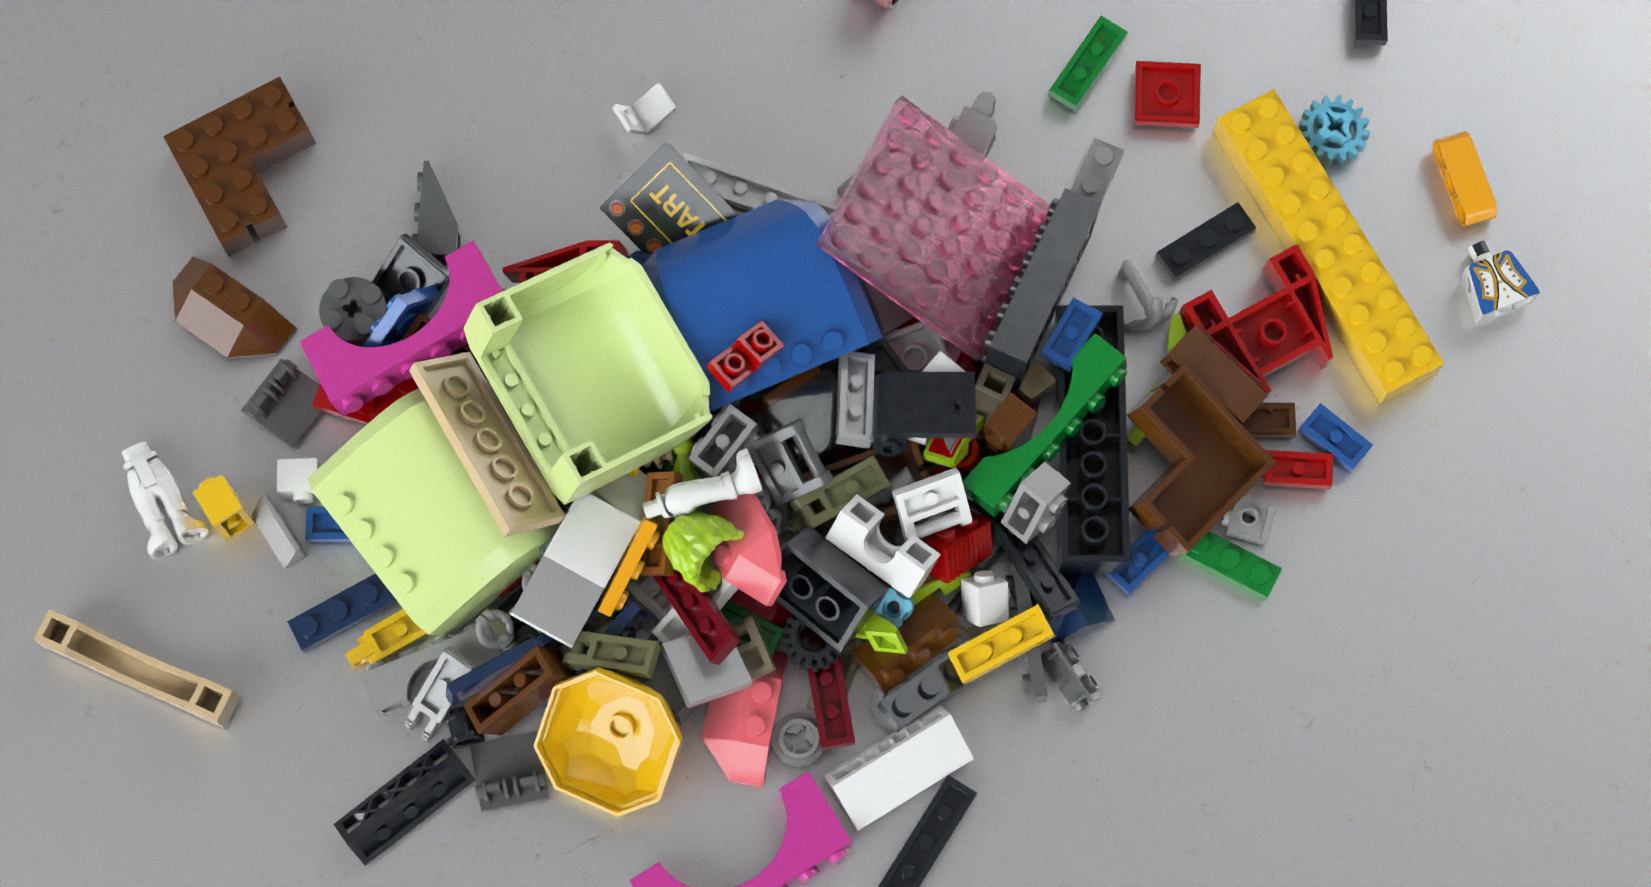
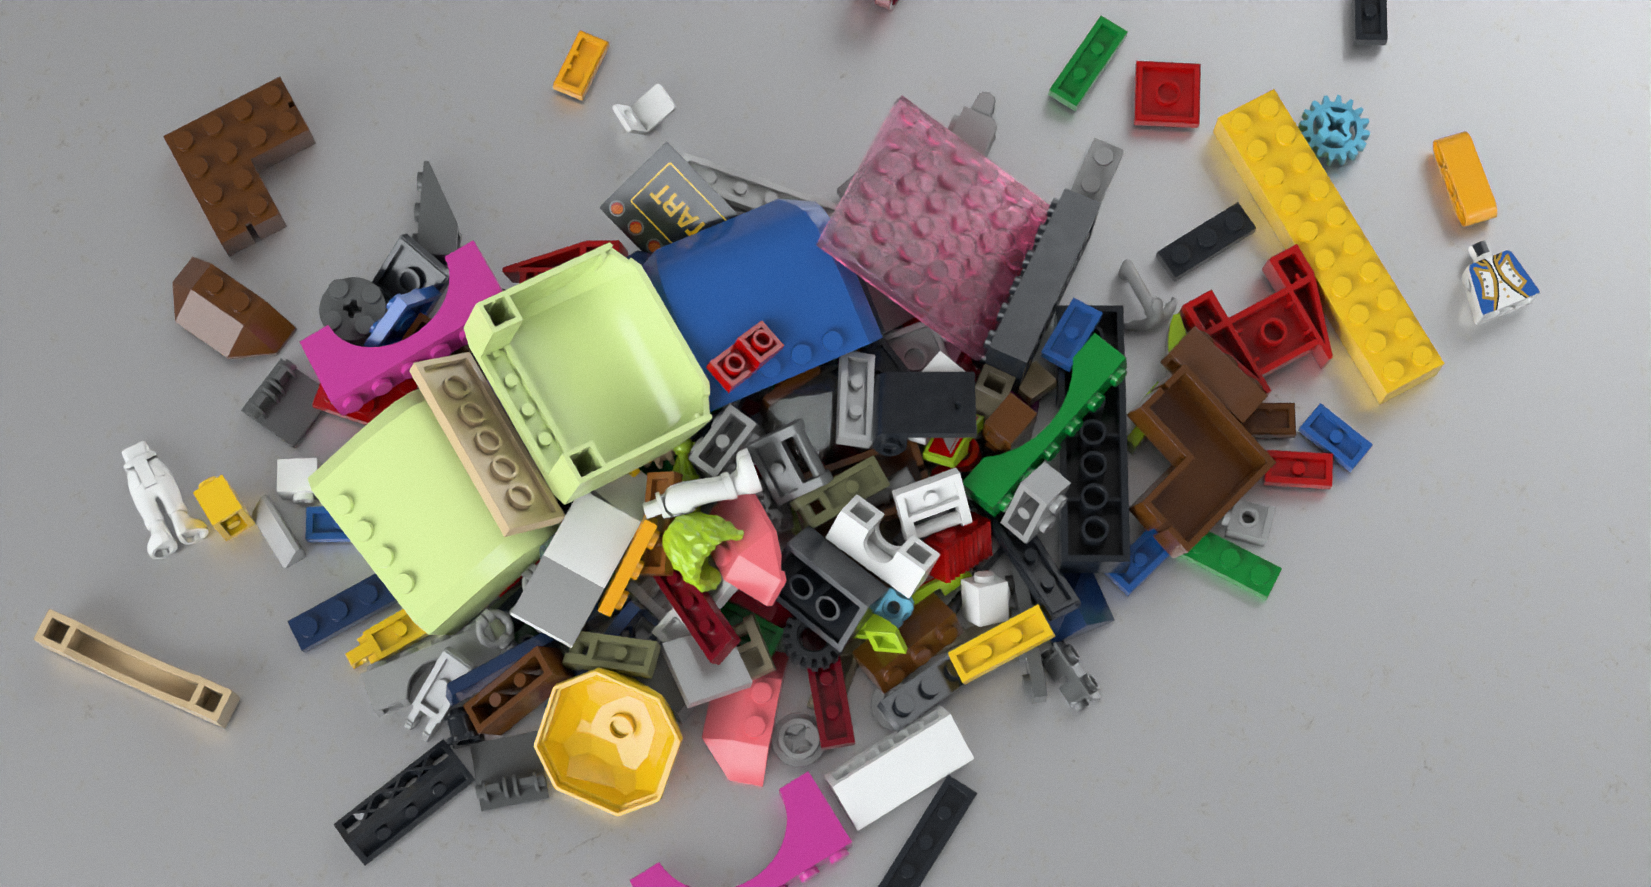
none -> light orange plate [553,30,610,101]

